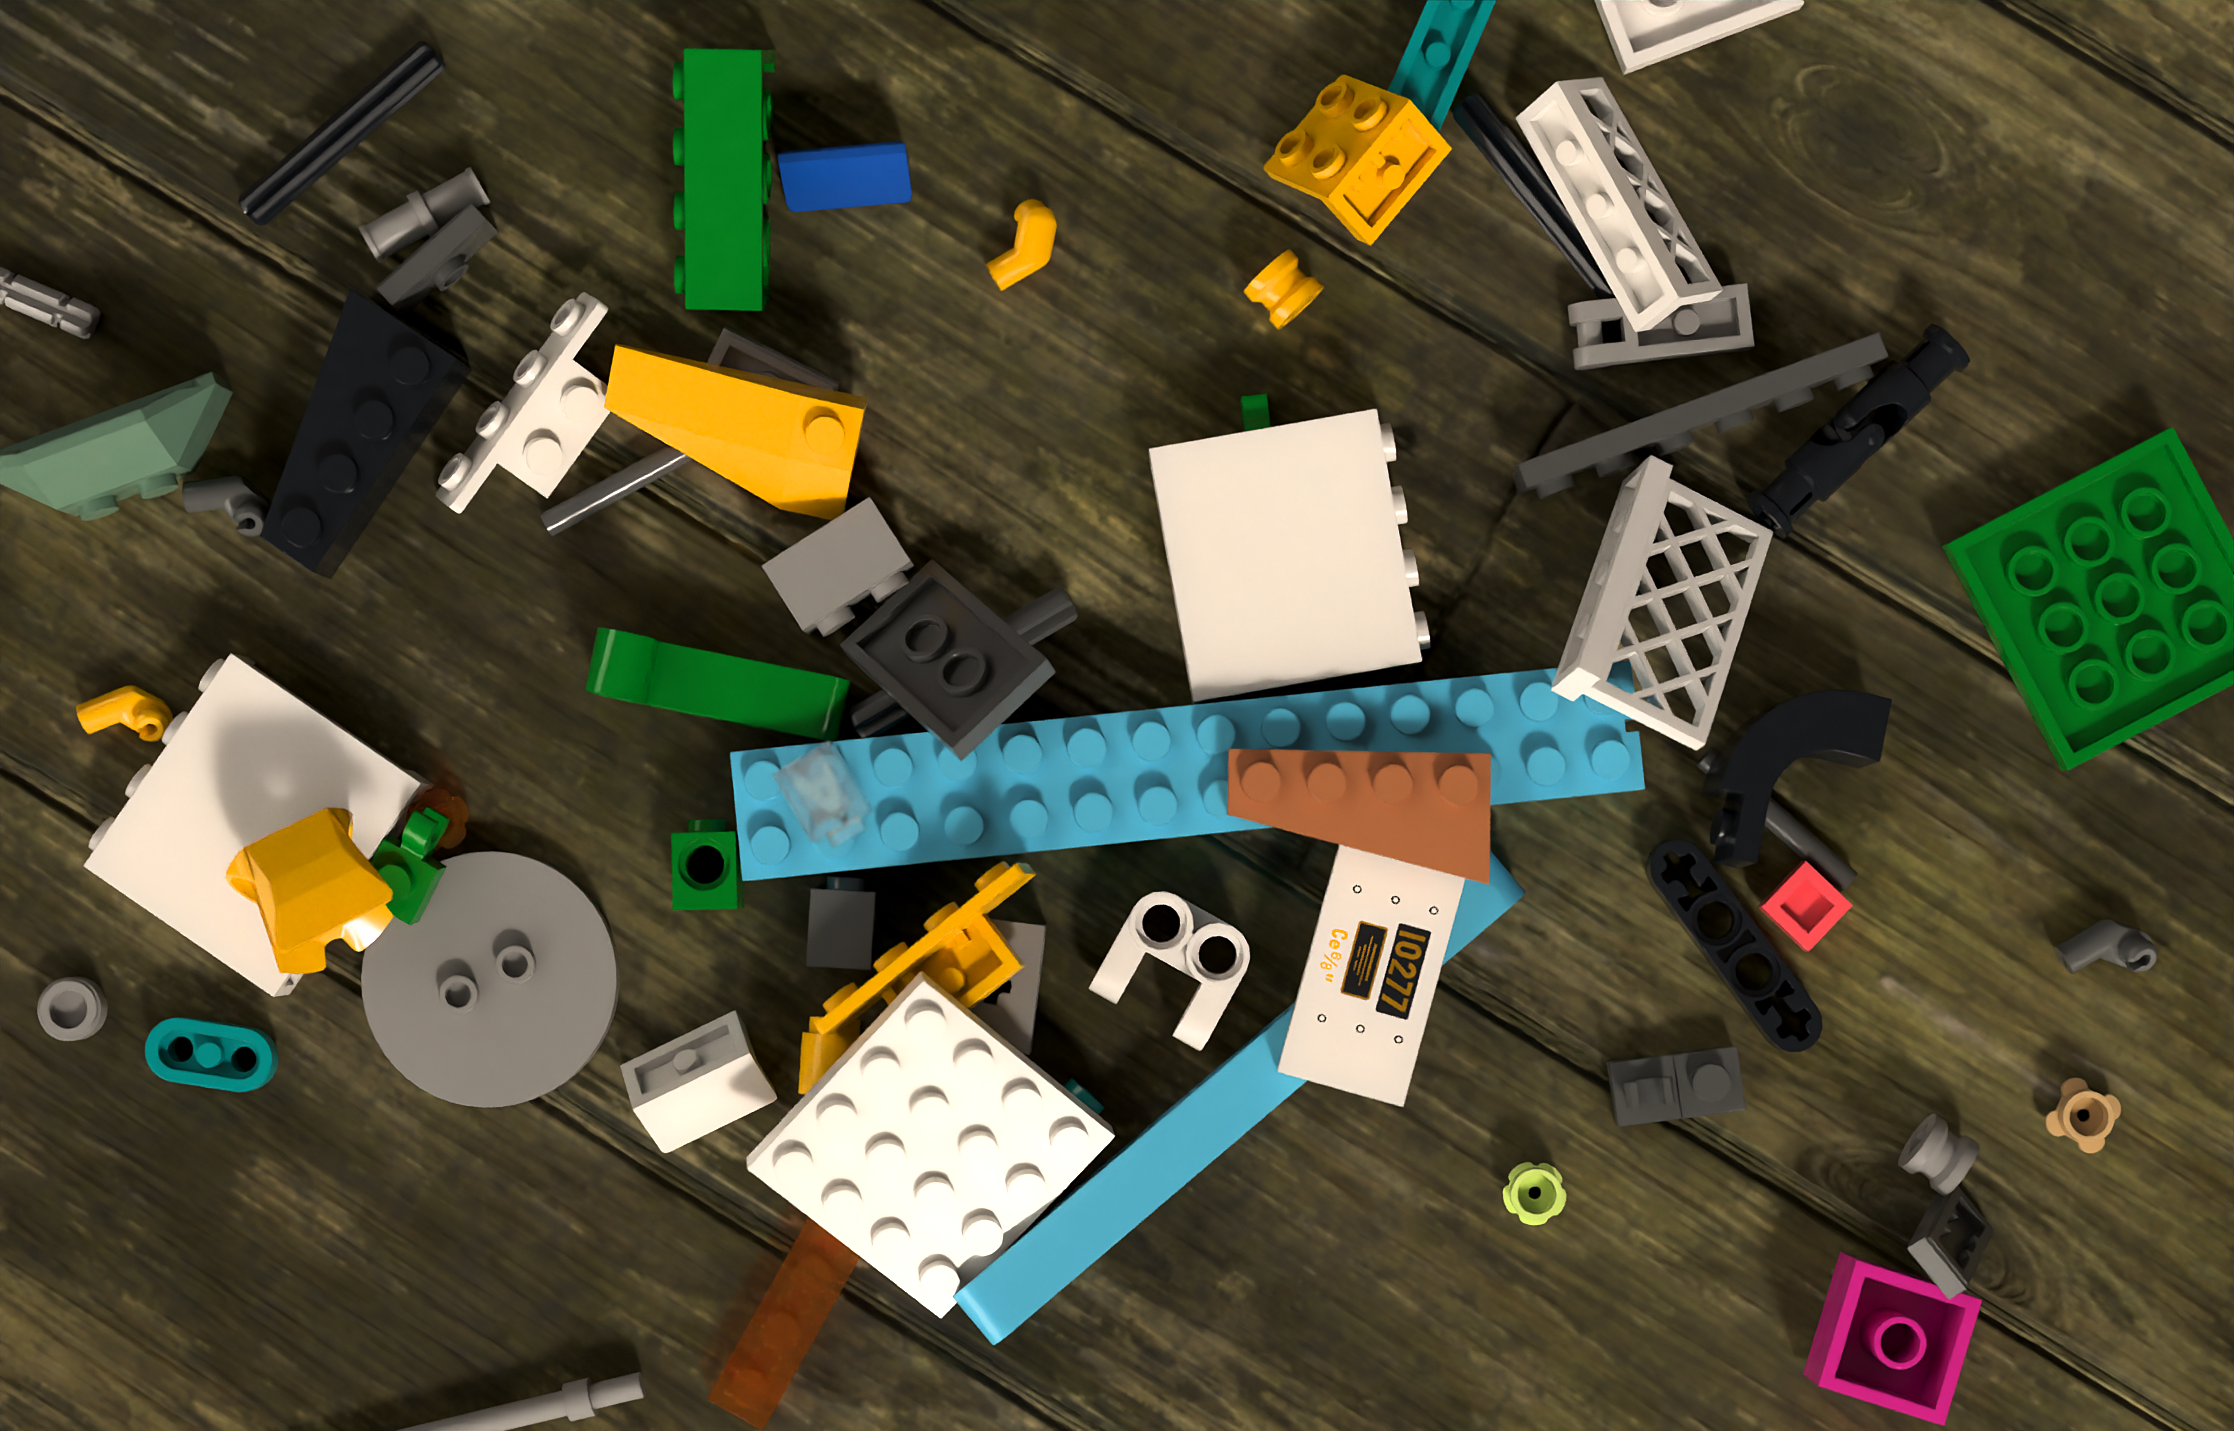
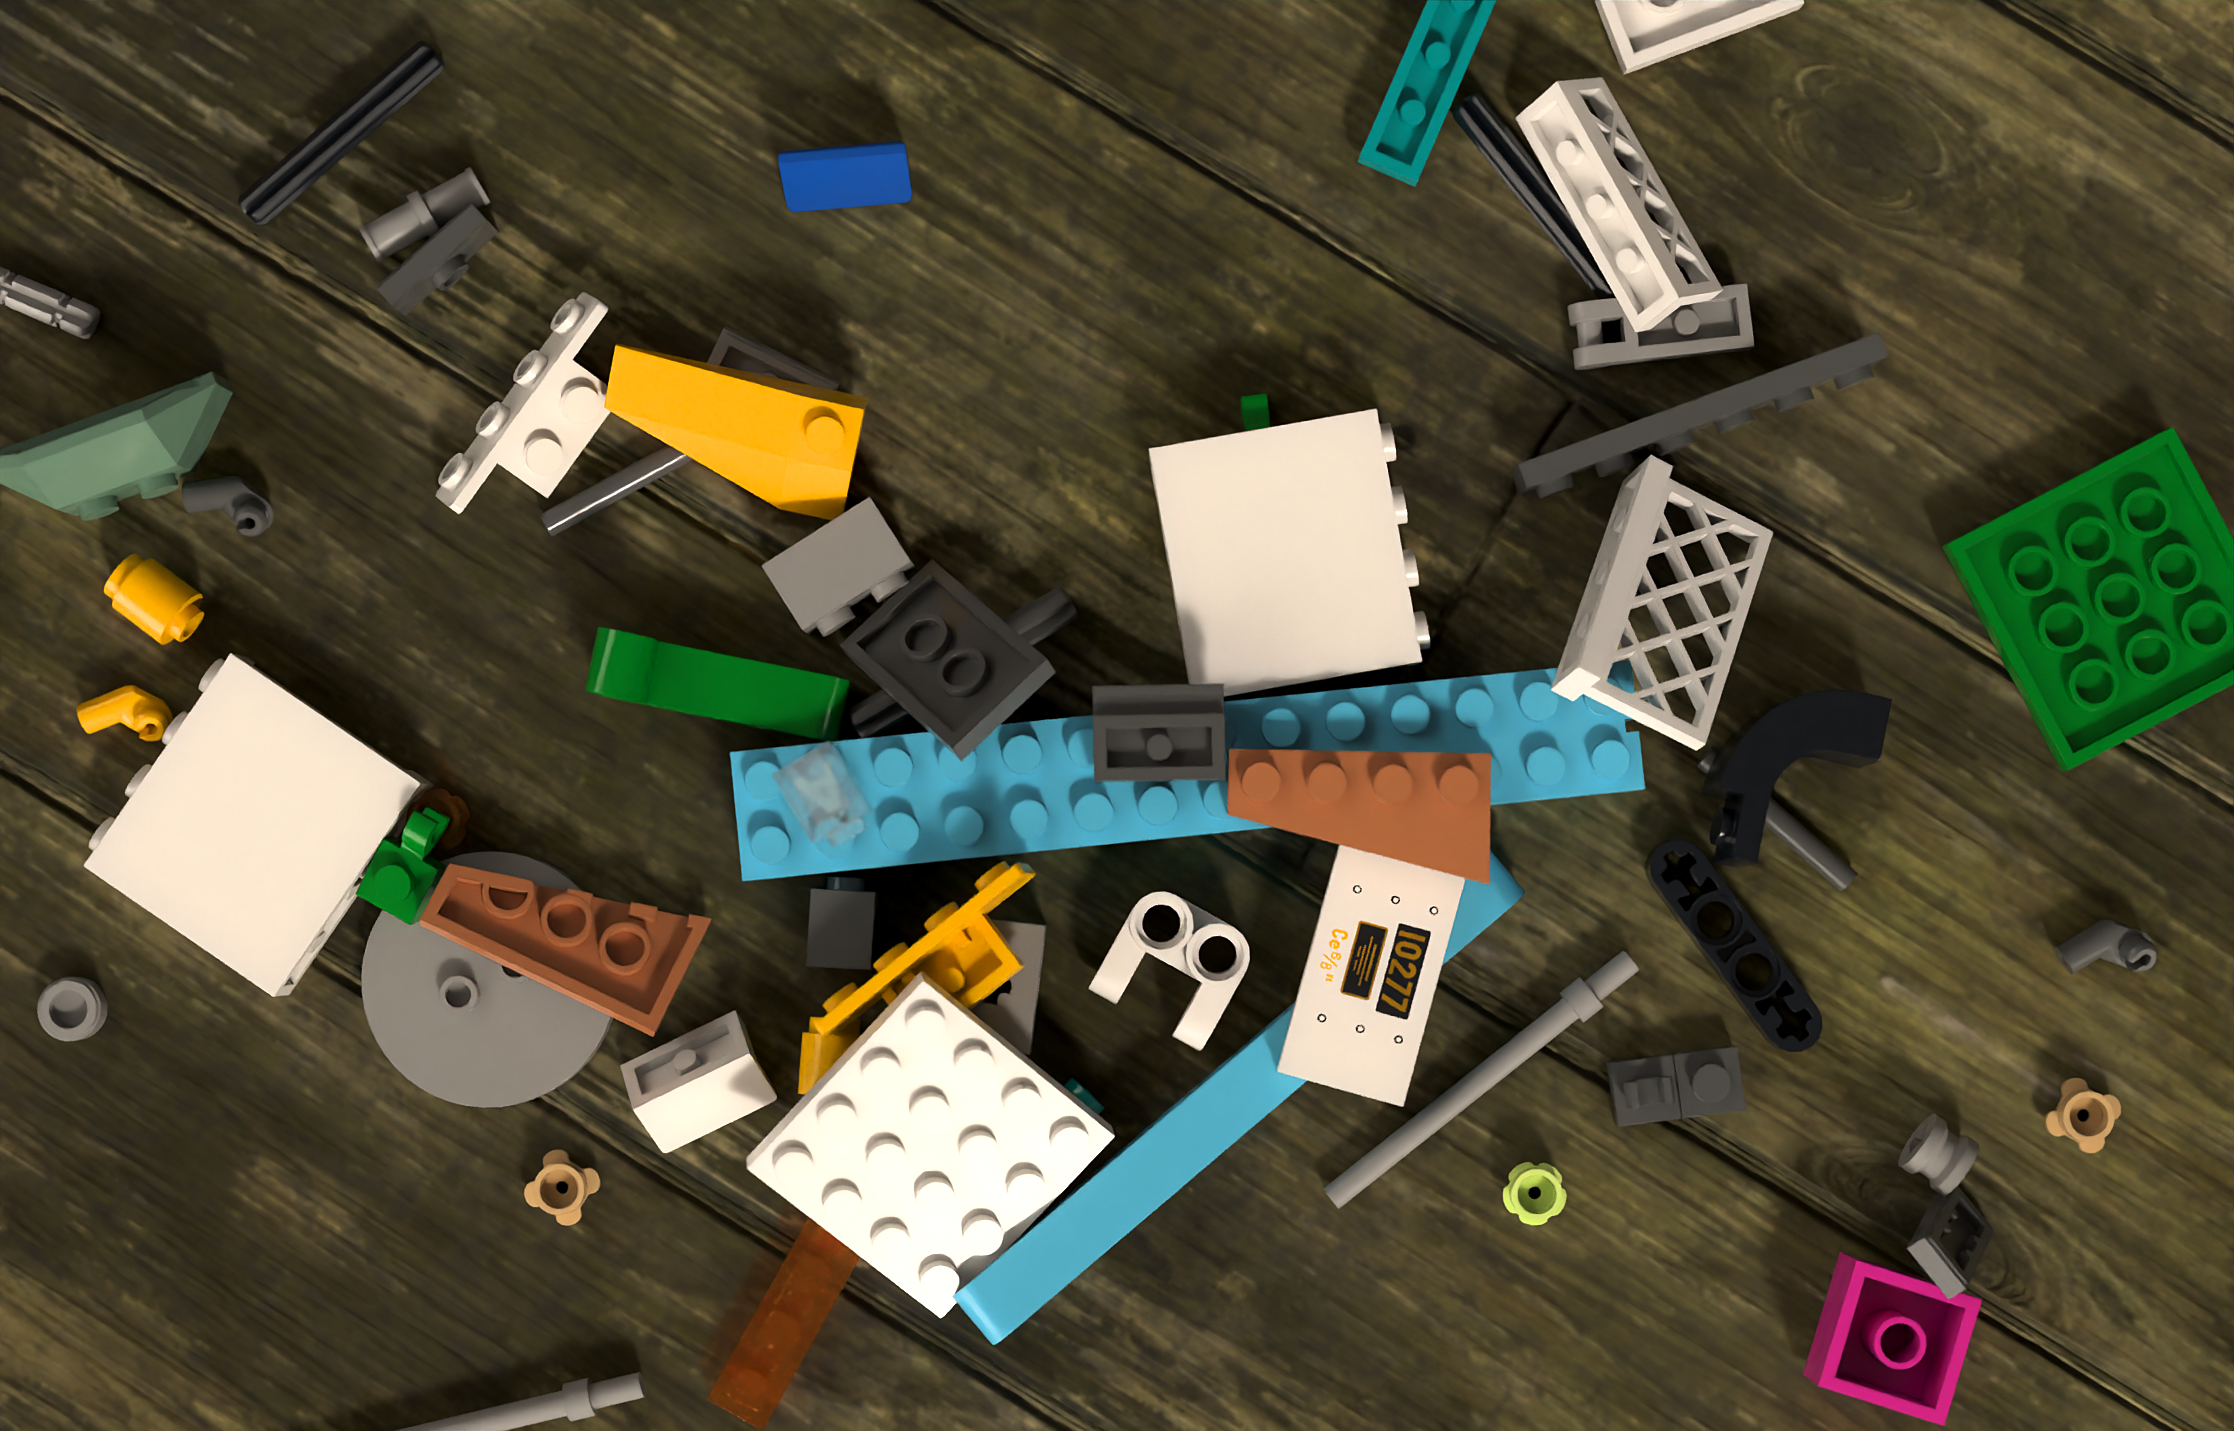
teal plate [145,1017,279,1092] -> none
yellow piece [225,807,394,974] -> none
black wedge [260,288,472,579] -> none
green brick [671,819,744,910] -> none
green wedge [673,48,776,311] -> none
yellow arm [985,199,1057,291] -> none
yellow wheel [1244,249,1324,330] -> none
yellow bracket [1263,74,1452,246] -> none
black piece [1746,324,1970,539] -> none
coral plate [1758,861,1853,952] -> none
none -> yellow brick [104,553,204,645]
none -> nougat wing [419,863,712,1037]
none -> tan plate [524,1149,601,1226]
none -> dark grey plate [1093,684,1226,783]
none -> light grey bar [1323,950,1639,1209]

